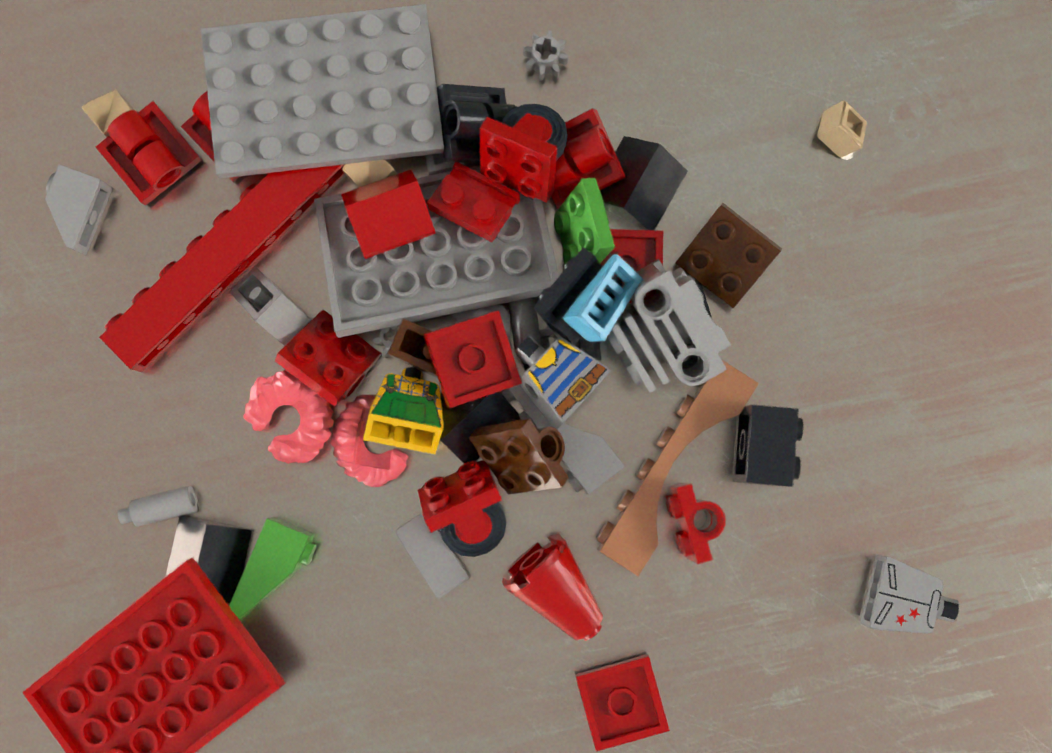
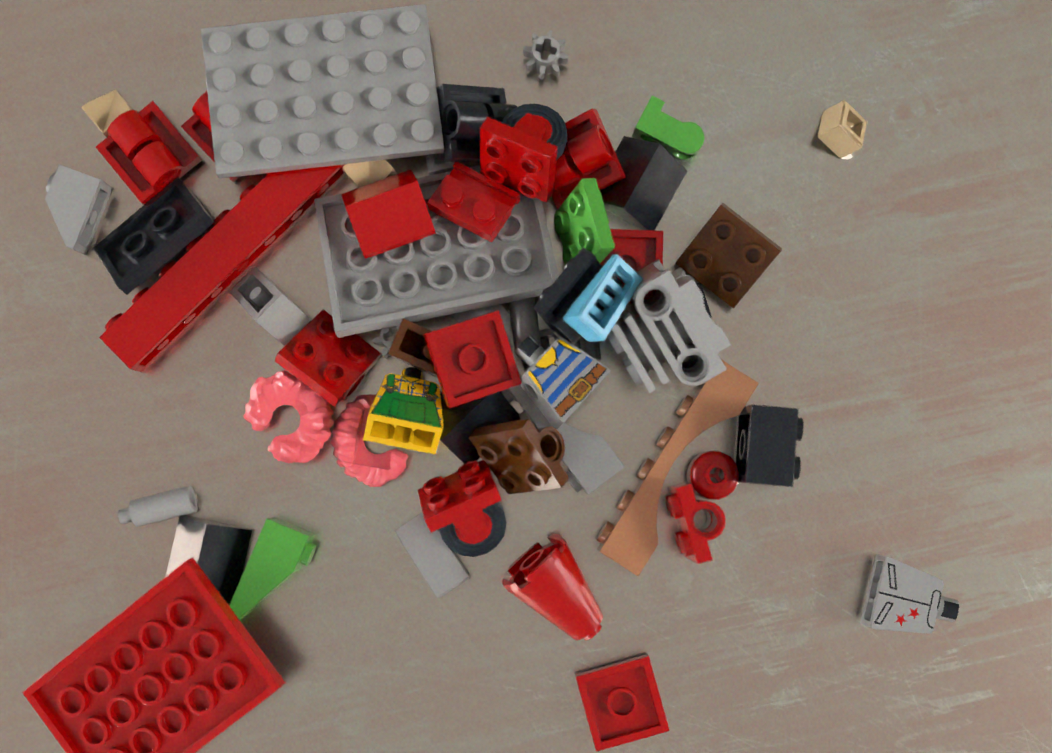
none -> black plate [93,177,214,295]
none -> bright green leg [632,95,704,161]
none -> red head [687,451,739,500]

